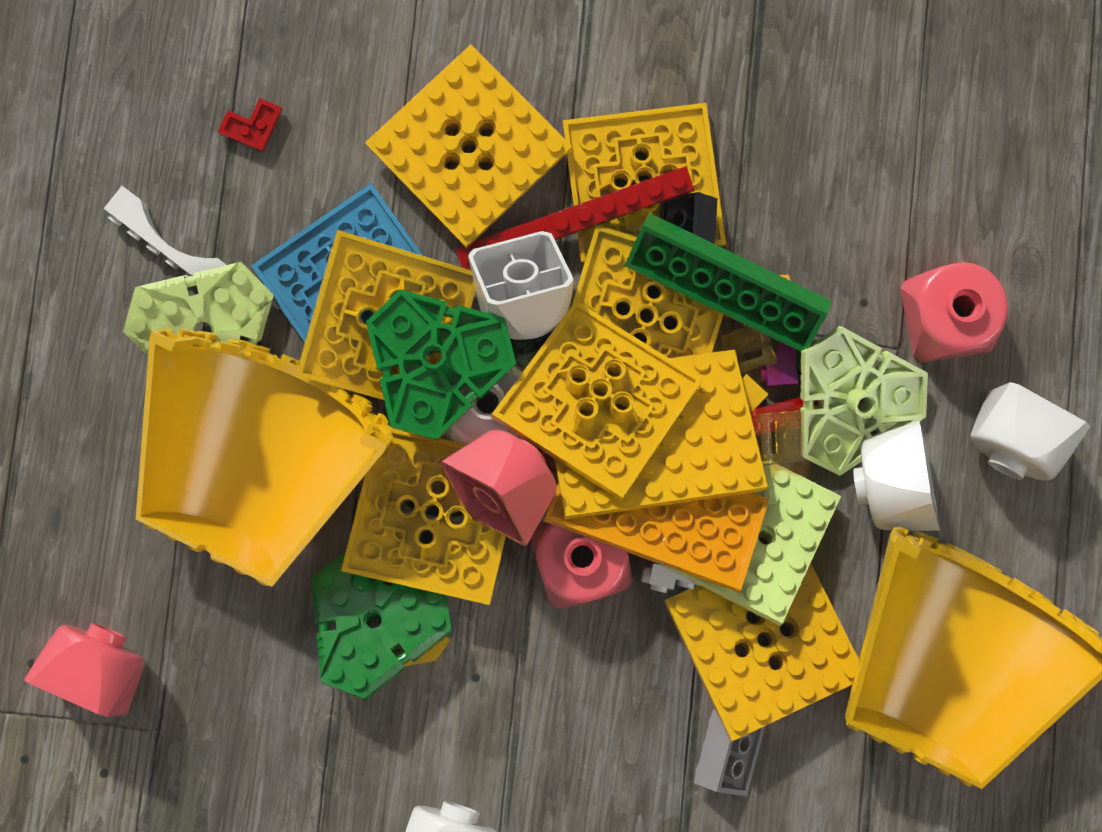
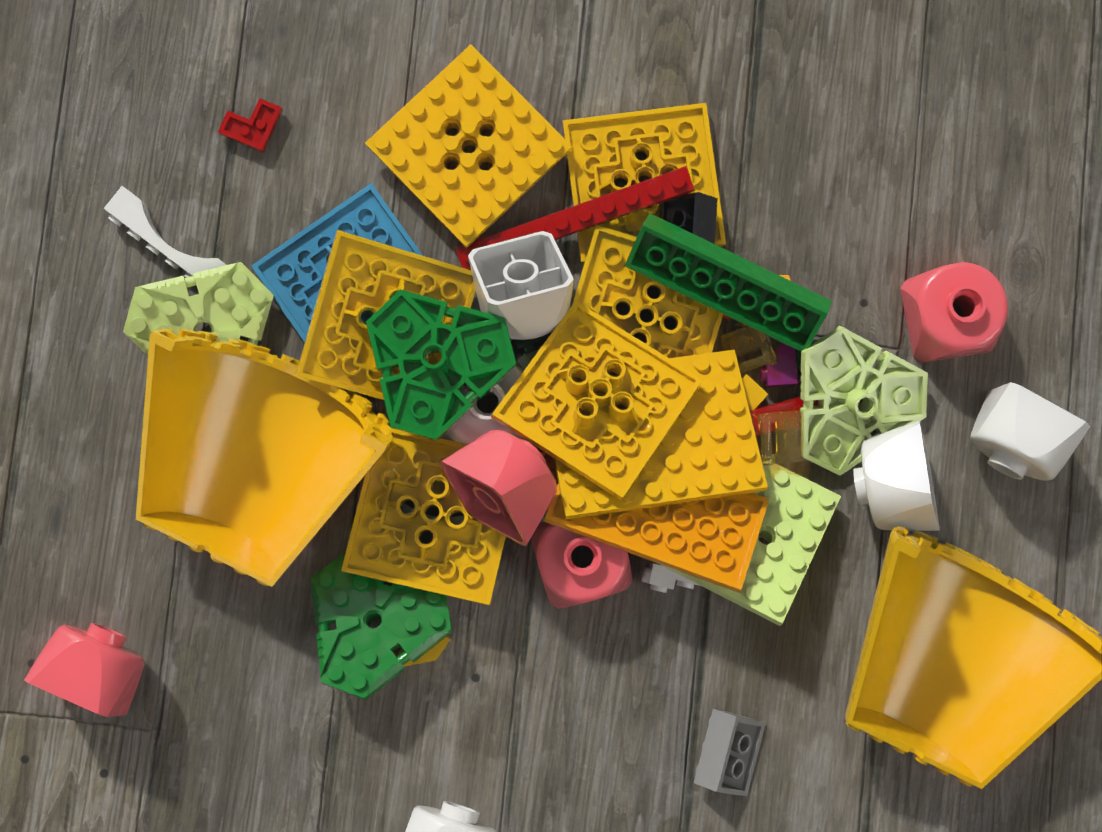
yellow plate [664,563,859,742] -> none

